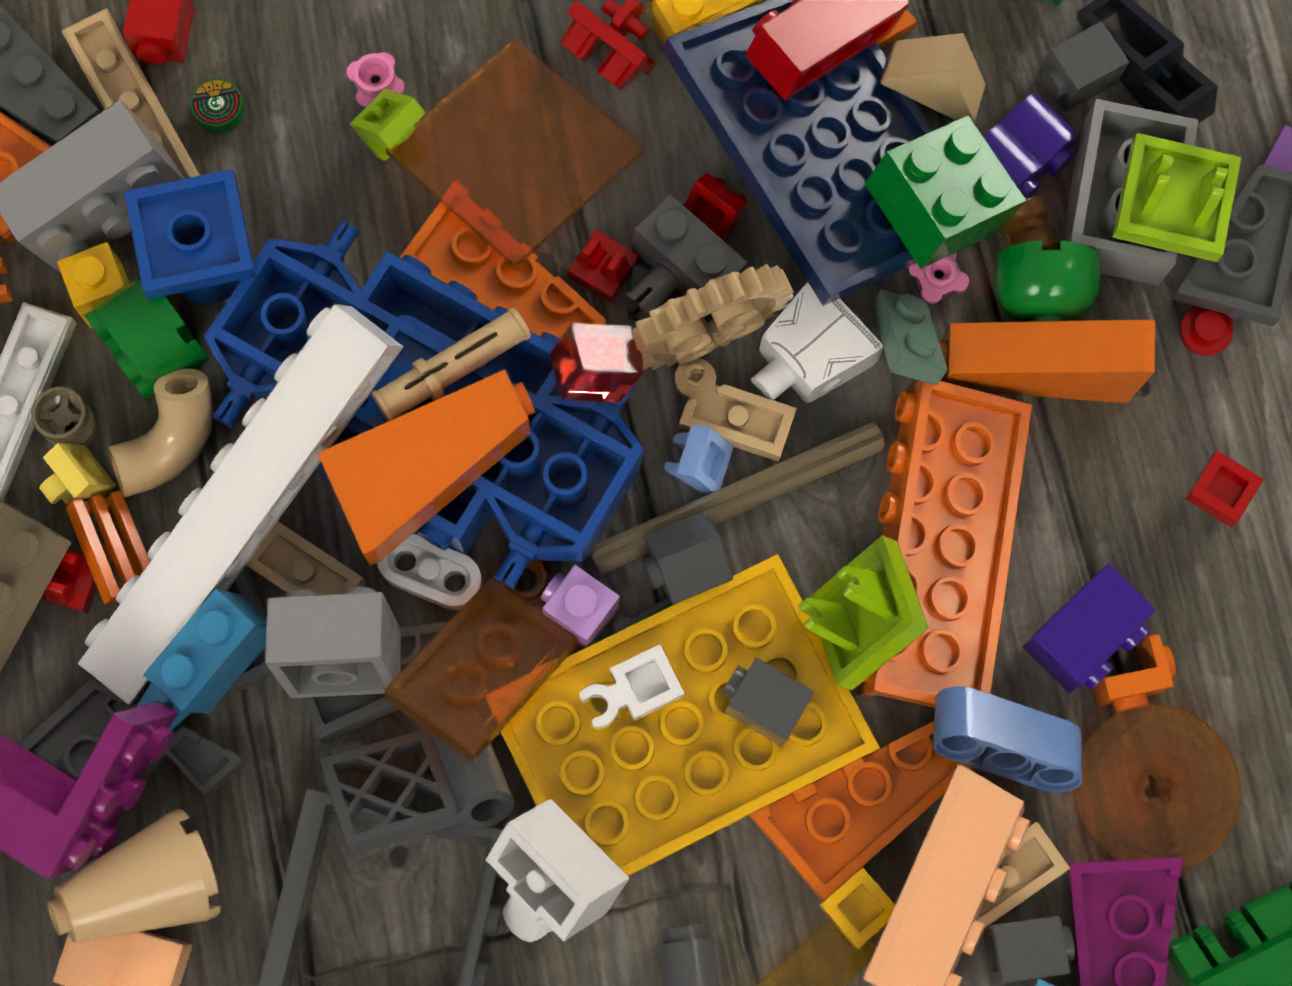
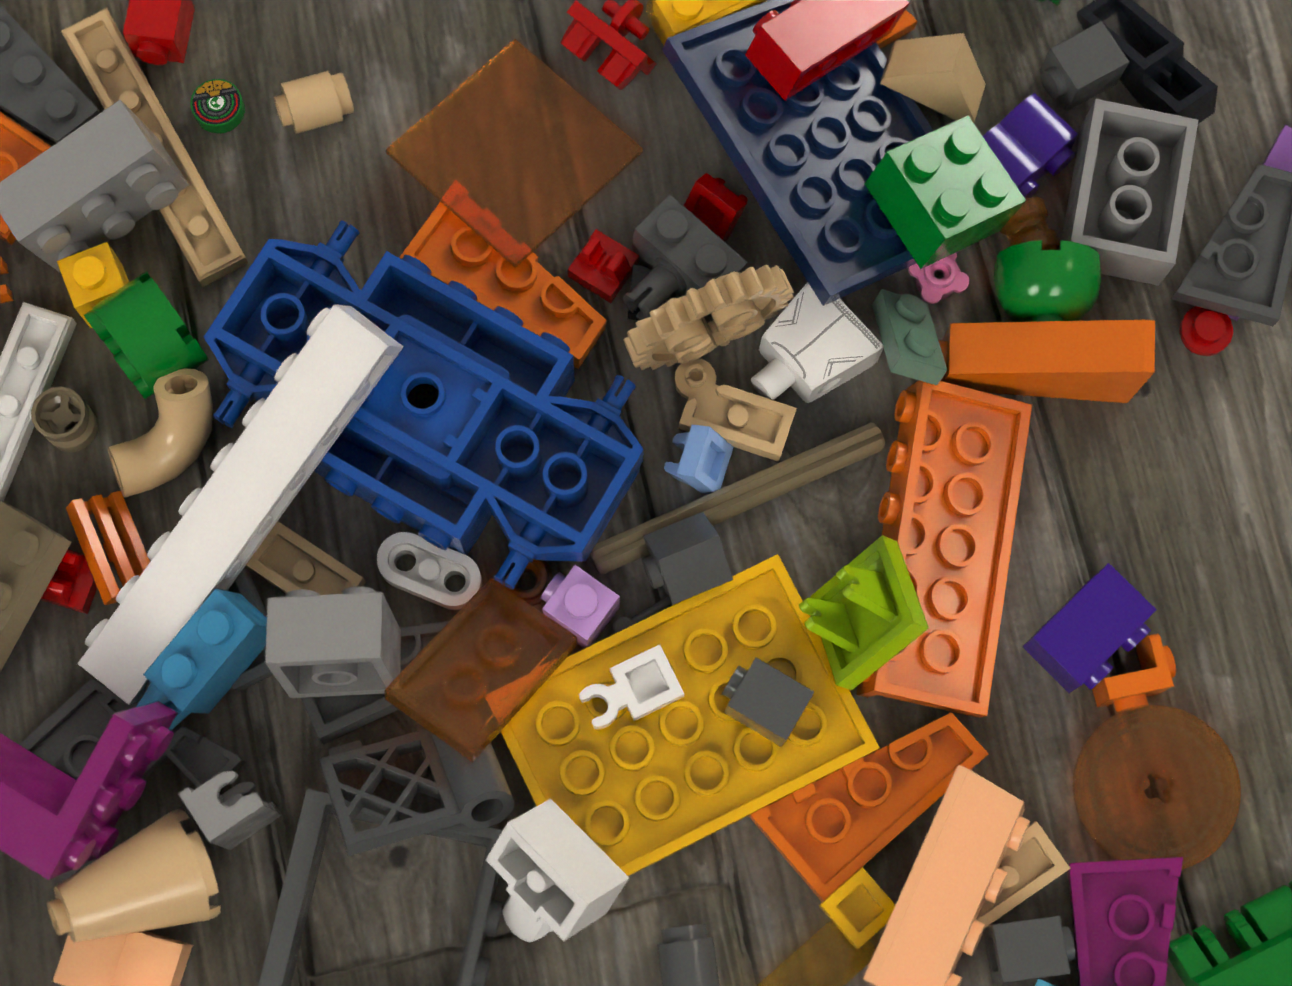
light yellow tile [39,443,117,505] -> none
blue plant [124,169,256,304] -> none
orange slope [317,370,535,566] -> none
bright pink plate [346,52,405,108] -> none
lime bracket [350,88,426,161] -> none
tan pin [371,307,531,421] -> none
clear red brick [550,323,643,402] -> none
medium blue beam [934,686,1082,793] -> none
lime plate [1112,133,1241,262] -> none
red tile [1185,450,1264,527] -> none
none -> light grey hinge [179,771,282,850]
none -> tan brick [274,71,354,134]

